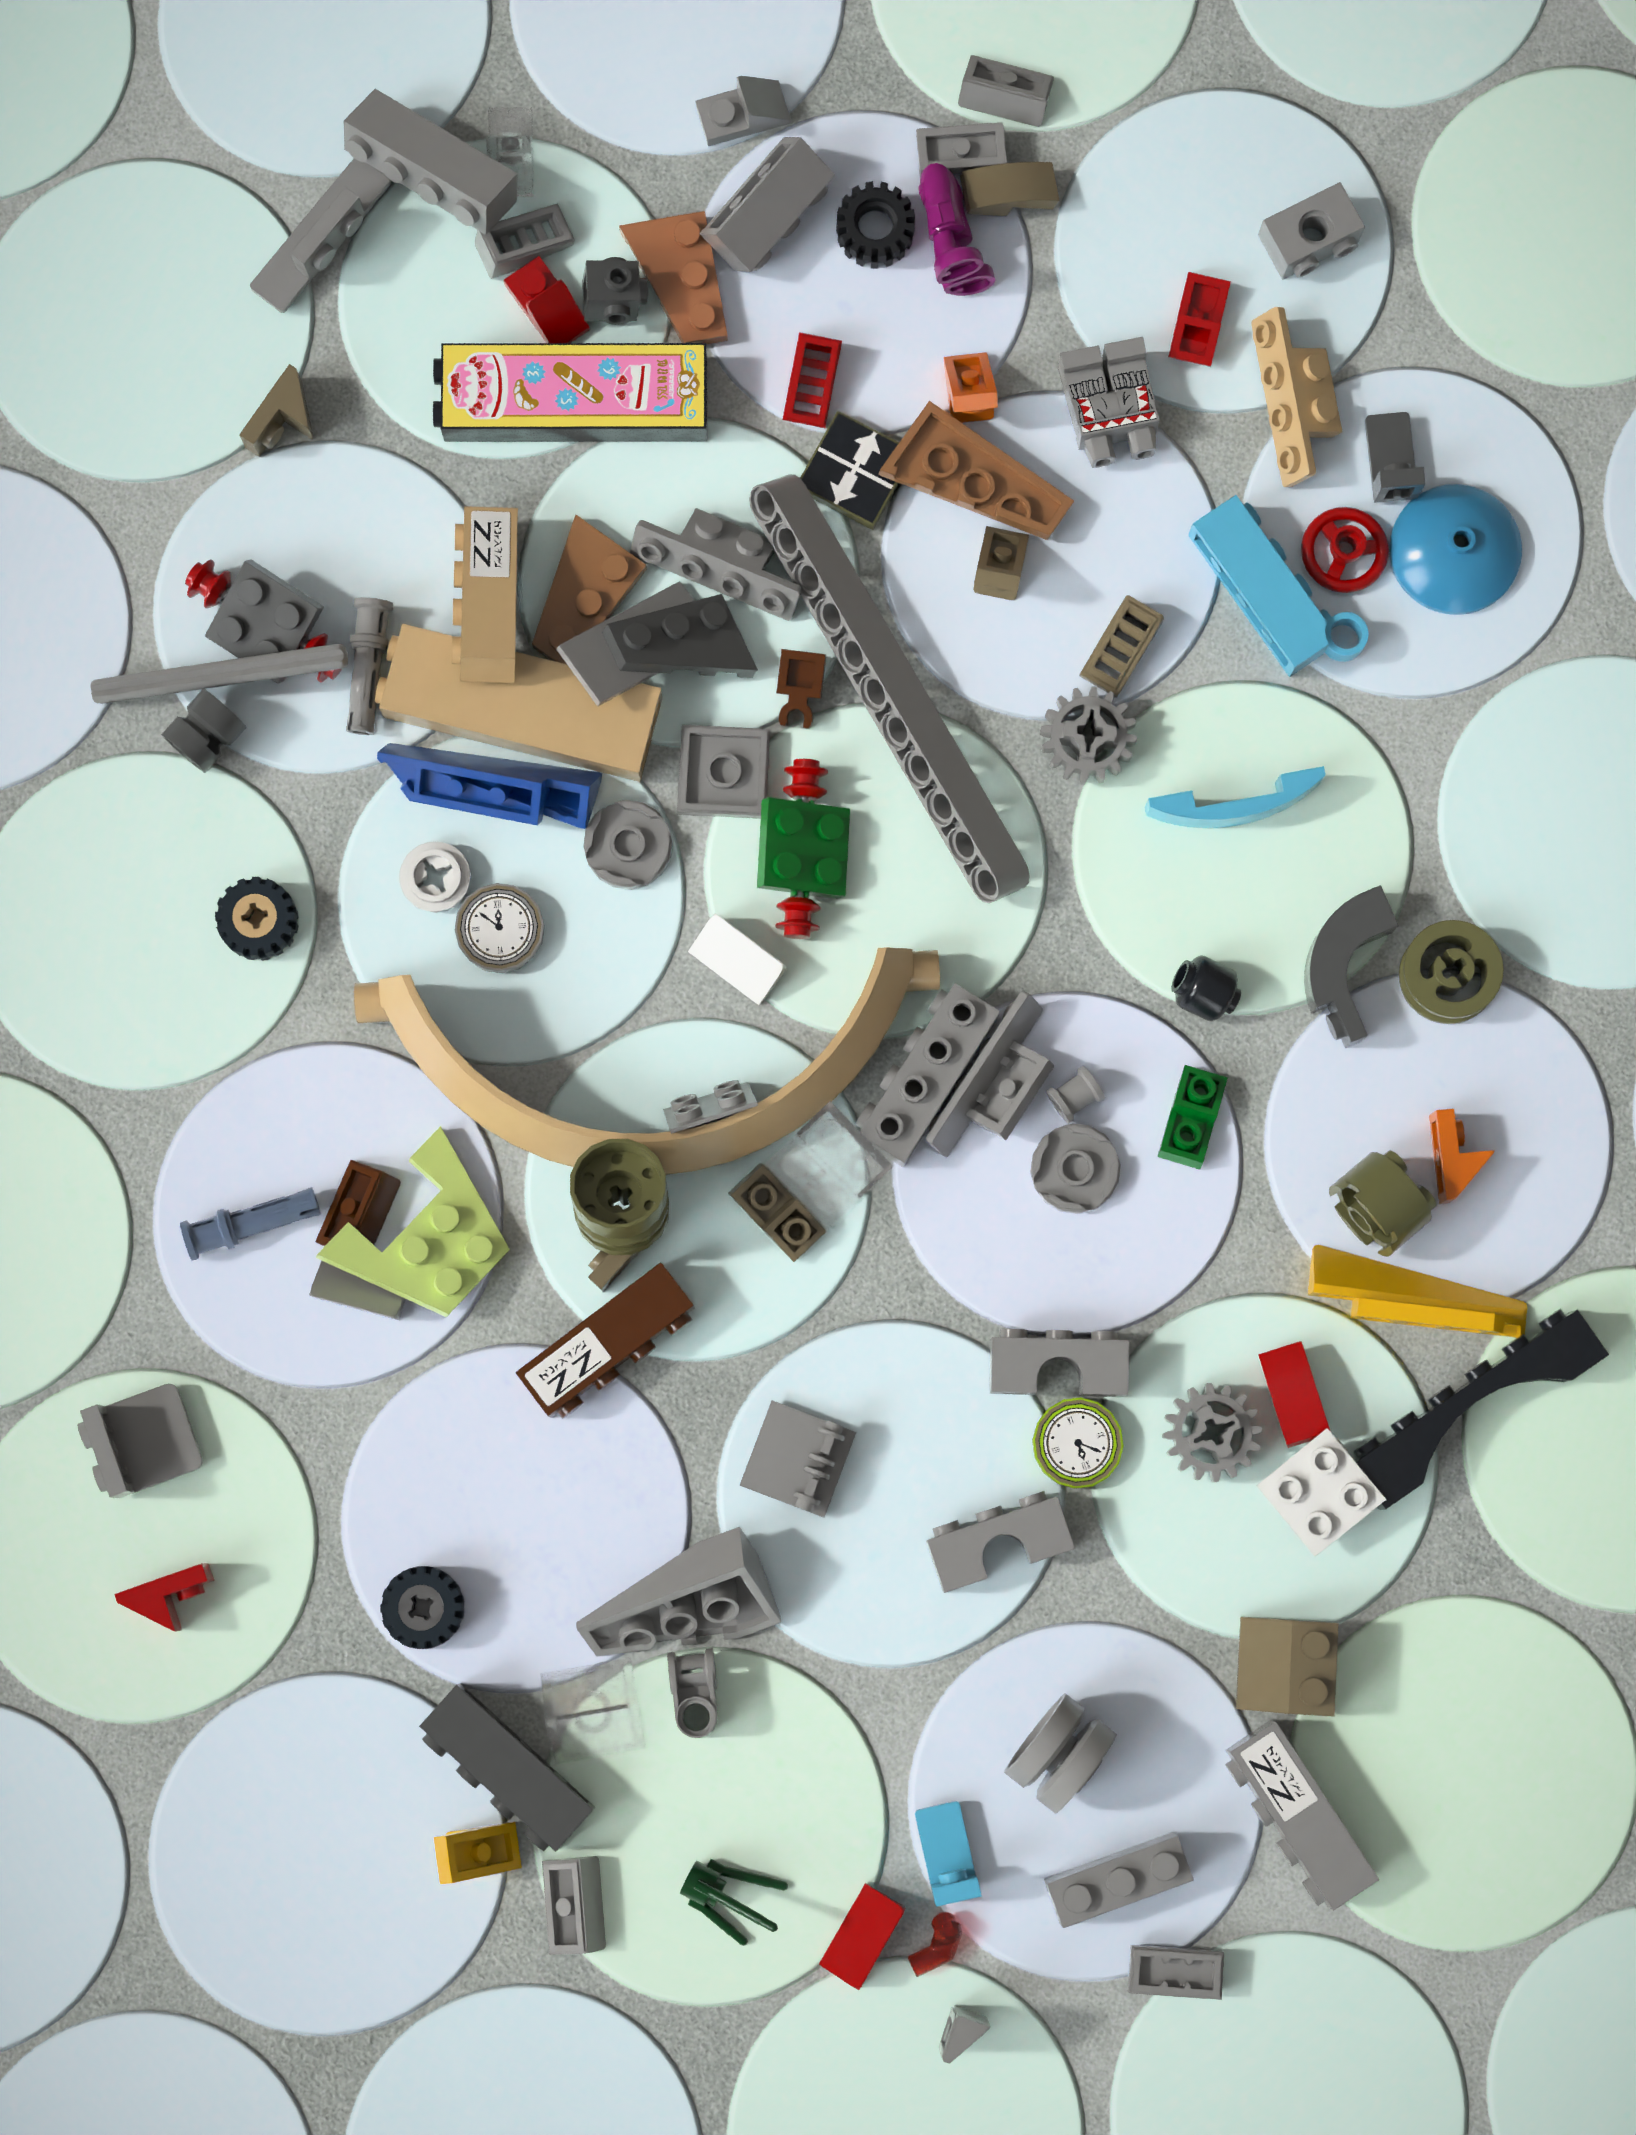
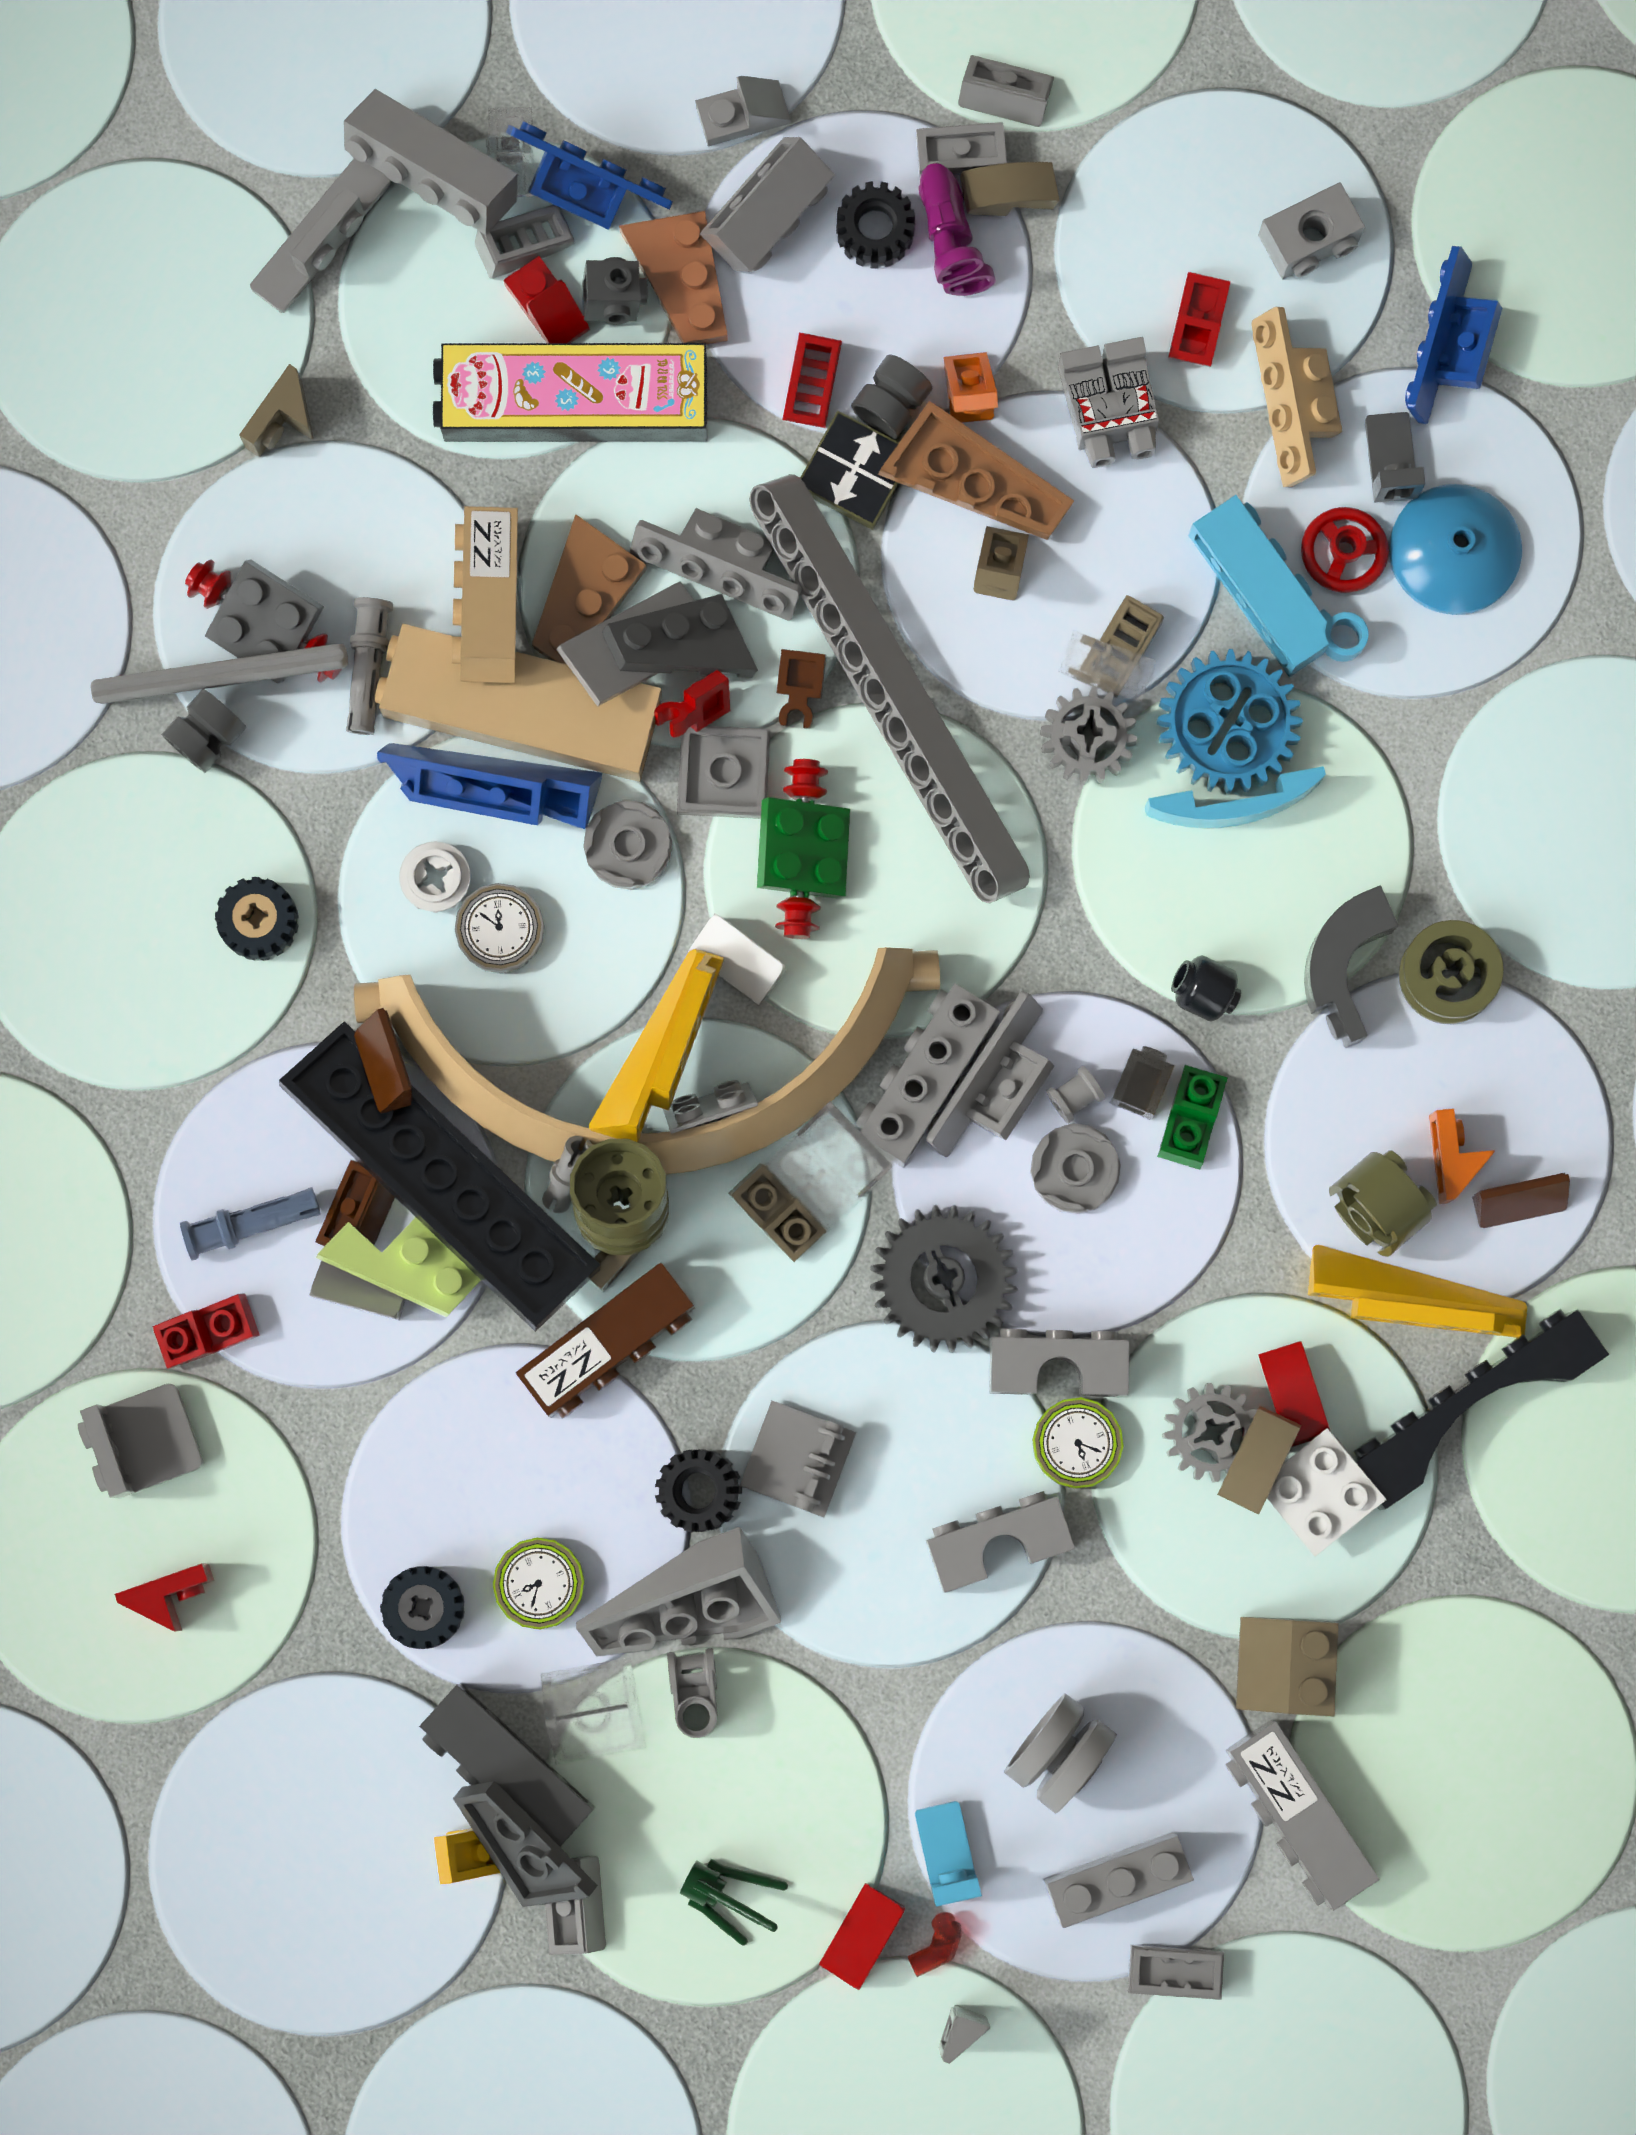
none -> red slope [152,1293,260,1369]
none -> black plate [279,1021,601,1332]
none -> reddish brown slope [354,1008,413,1113]
none -> dark grey wing [452,1781,598,1907]
none -> tile [493,1537,585,1630]
none -> blue bracket [506,121,673,230]
none -> light grey pin [542,1136,592,1213]
none -> yellow wedge [589,949,724,1142]
none -> red plate [654,670,731,738]
none -> black tyre [655,1449,742,1532]
none -> dark grey wheel [851,354,933,439]
none -> dark grey gear [870,1205,1018,1353]
none -> clear slope [1058,630,1157,703]
none -> clear smoke brick [1109,1046,1175,1120]
none -> dark azure gear [1157,649,1303,794]
none -> dark tan slope [1217,1406,1301,1515]
none -> blue bracket [1405,246,1503,424]
none -> reddish brown slope [1472,1173,1570,1228]

